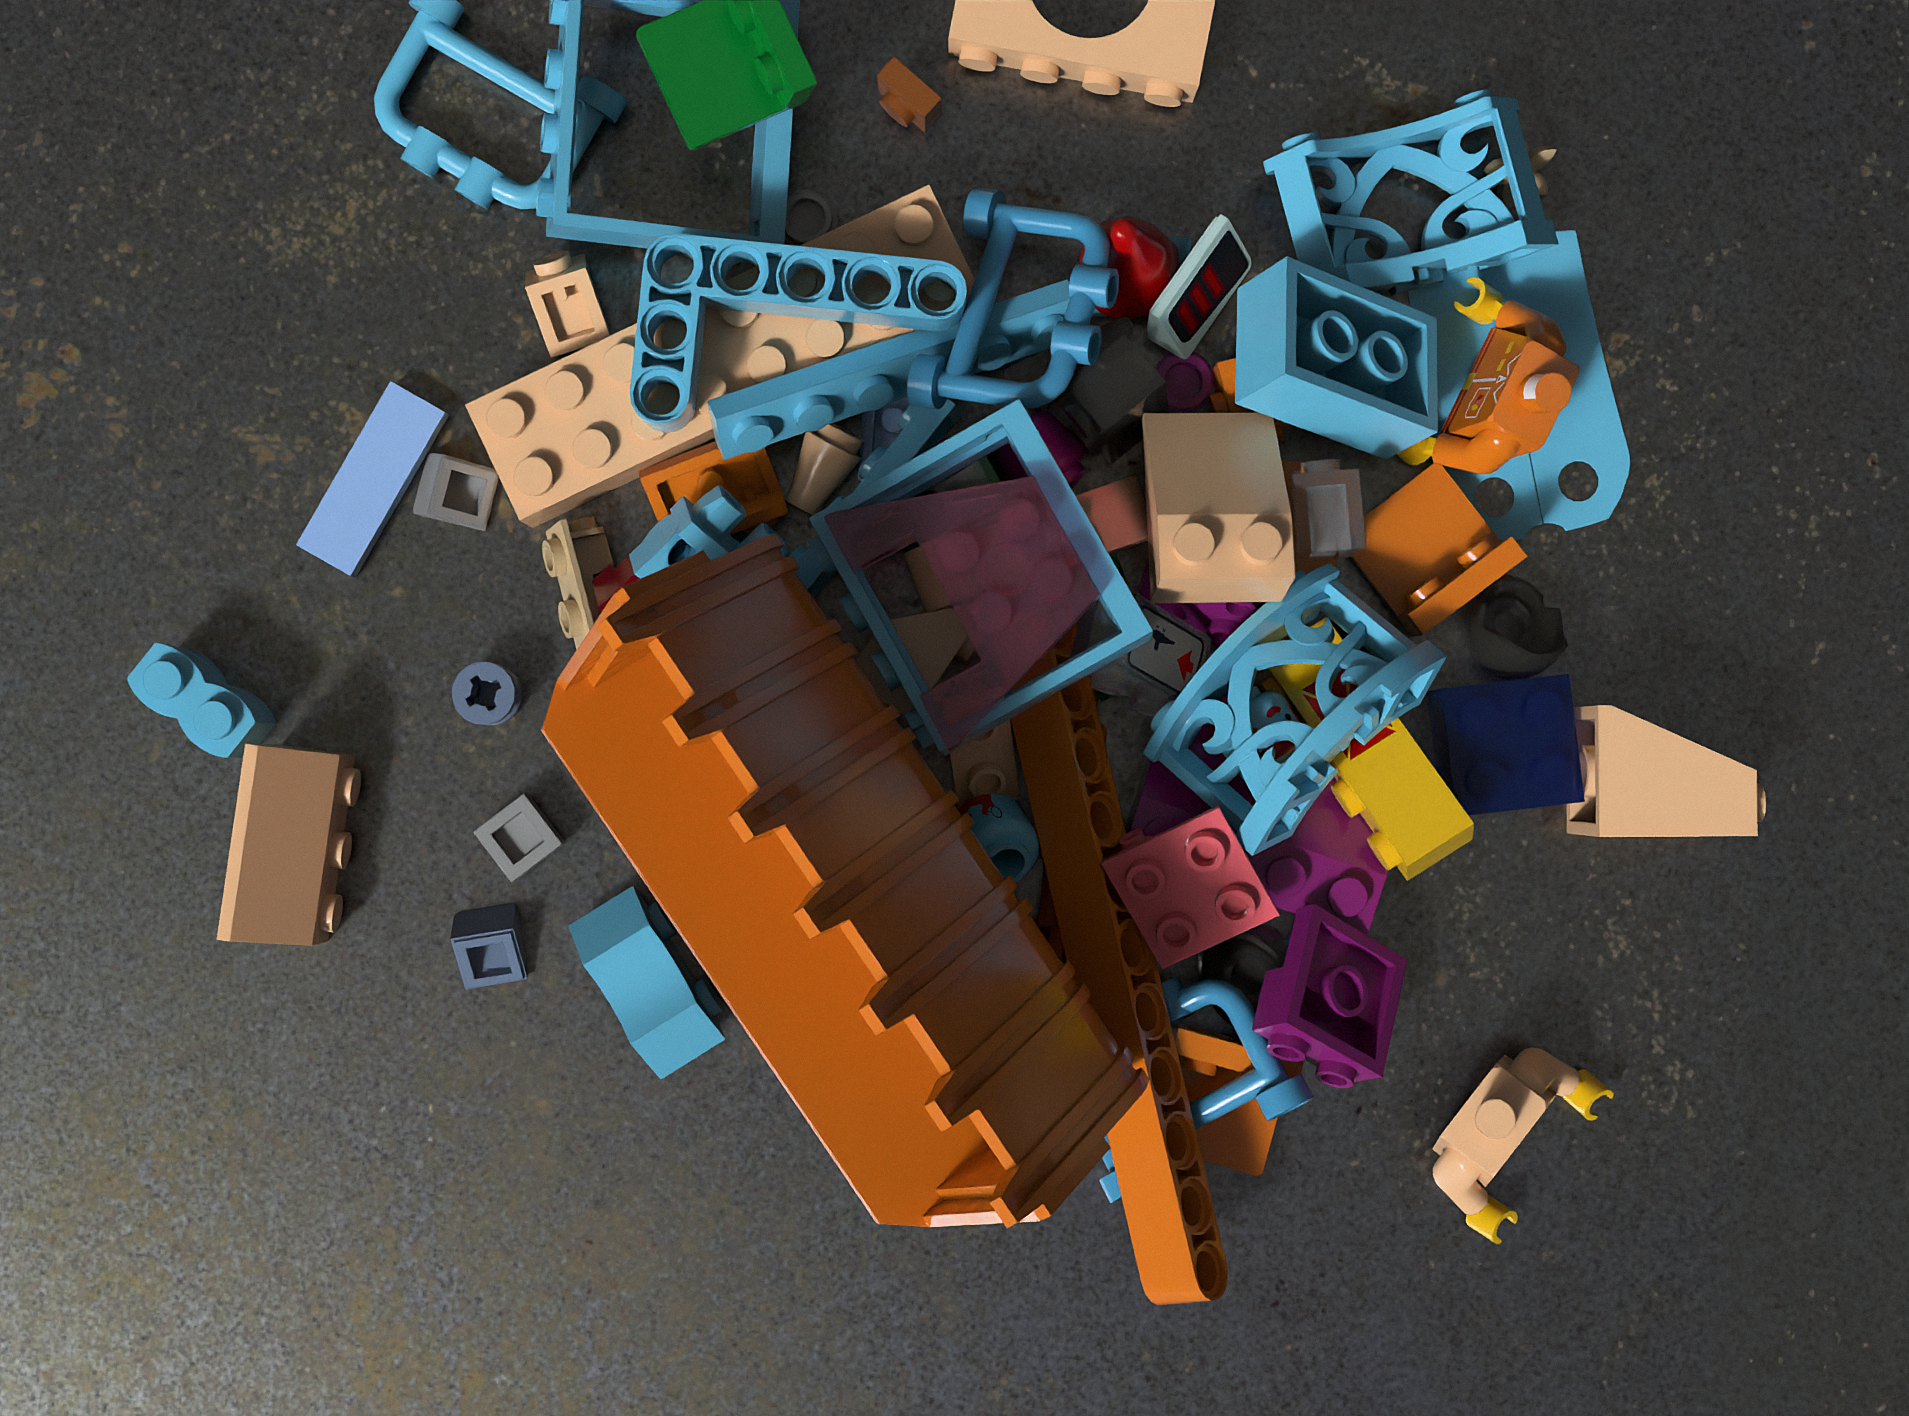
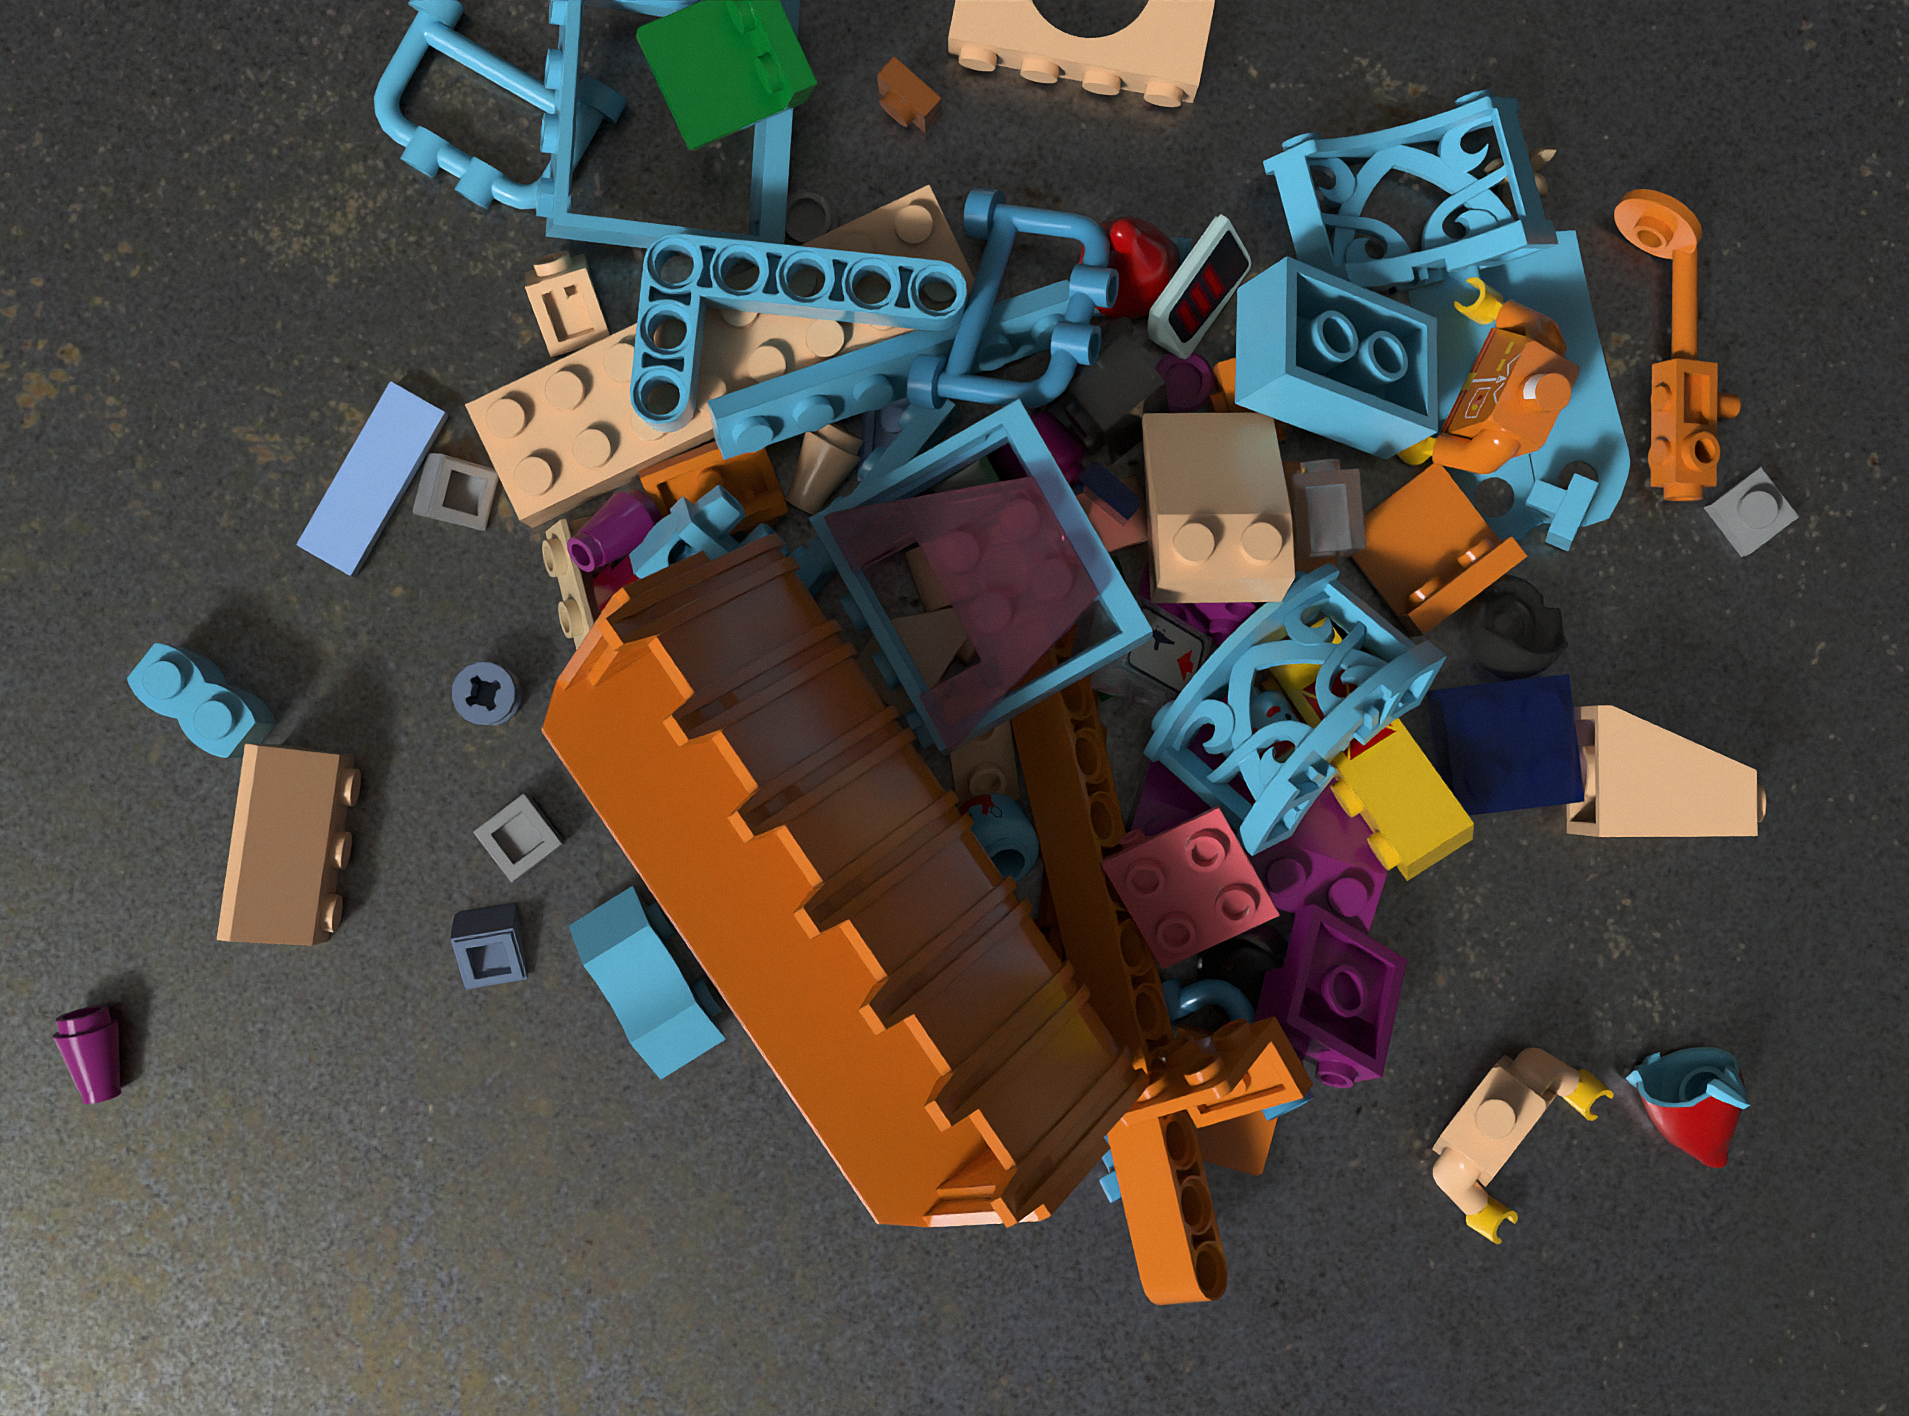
none -> magenta cone [53,1005,122,1104]
none -> magenta cone [567,490,662,572]
none -> clear blue tile [1075,461,1142,527]
none -> orange bracket [1121,1016,1313,1128]
none -> medium azure tile [1523,473,1599,551]
none -> orange piece [1614,189,1741,501]
none -> hat [1626,1047,1750,1168]
none -> light grey plate [1703,467,1799,557]

